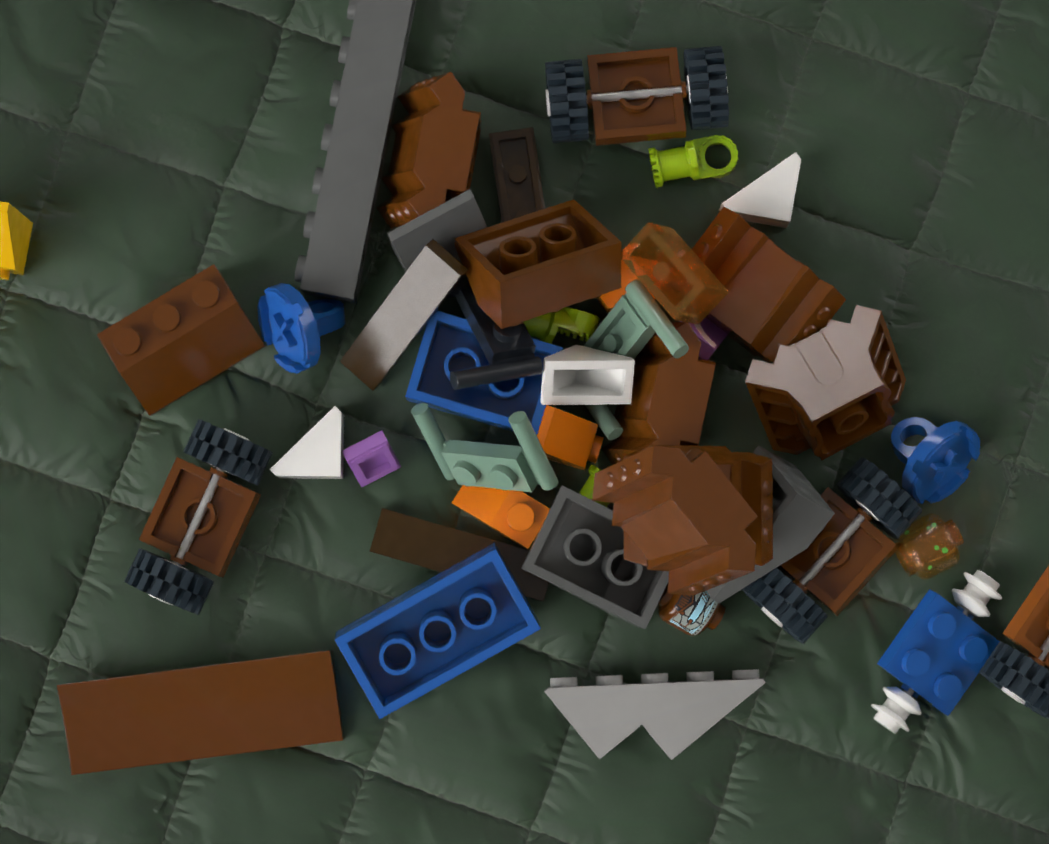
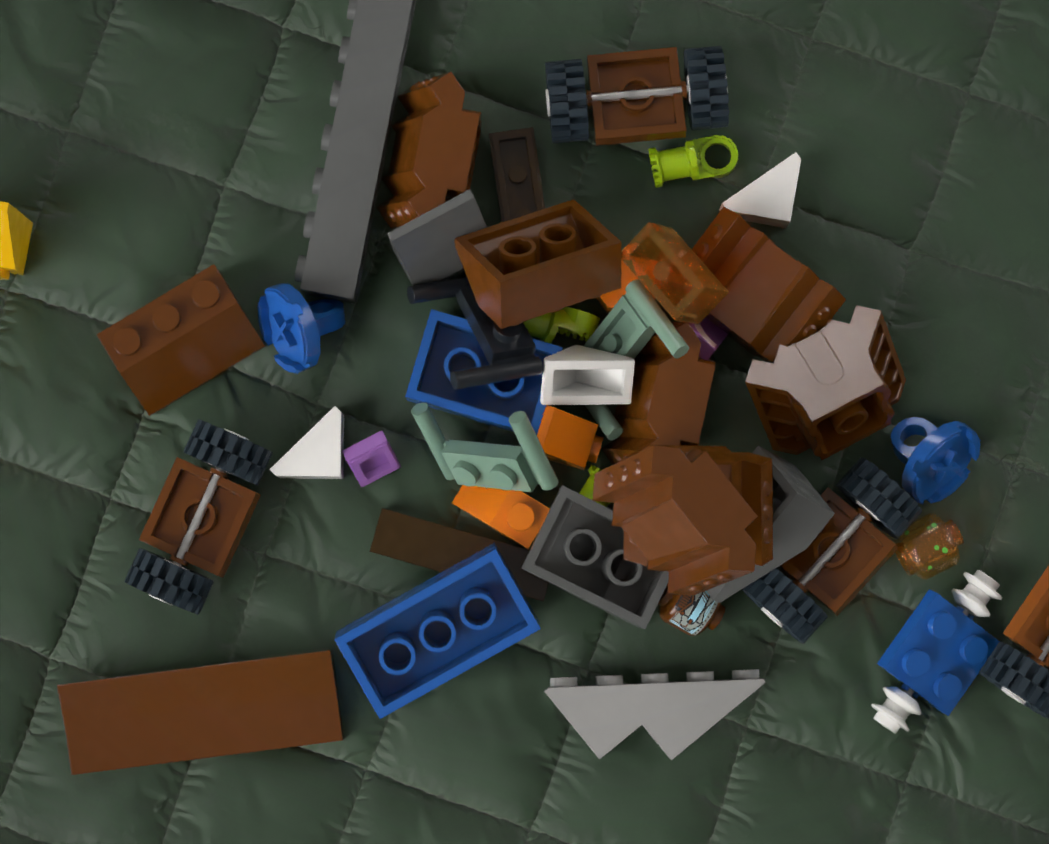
tile [340,239,468,391] -> none

